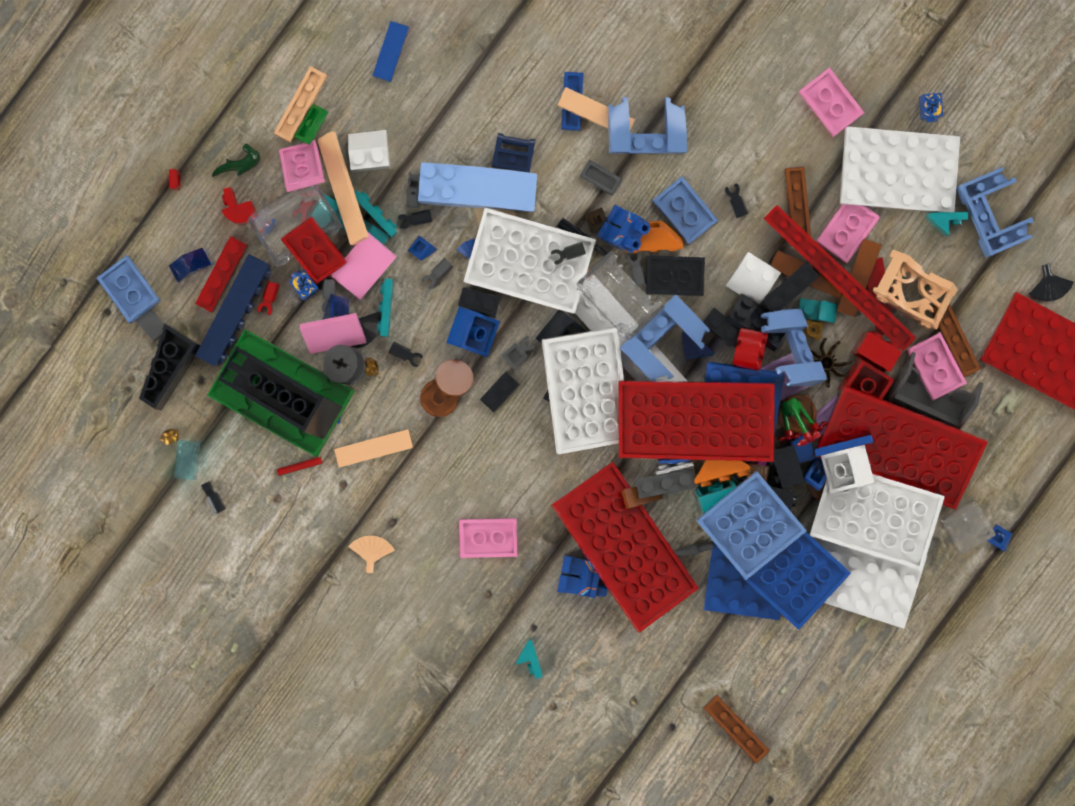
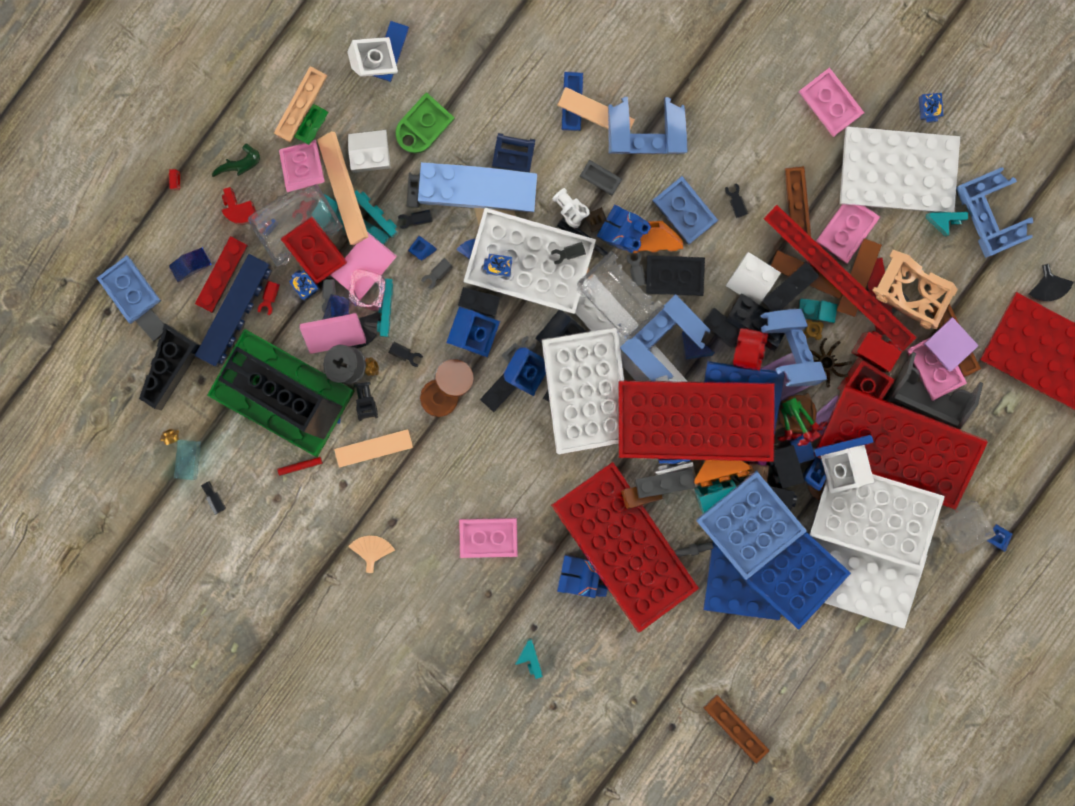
none -> white slope [347,37,398,76]
none -> clear pink piece [348,269,386,311]
none -> black connector [354,381,378,422]
none -> bright green tile [396,92,455,153]
none -> blue brick [483,254,513,277]
none -> blue slope [504,347,546,396]
none -> white connector [552,188,590,228]
none -> lavender tile [924,317,979,372]

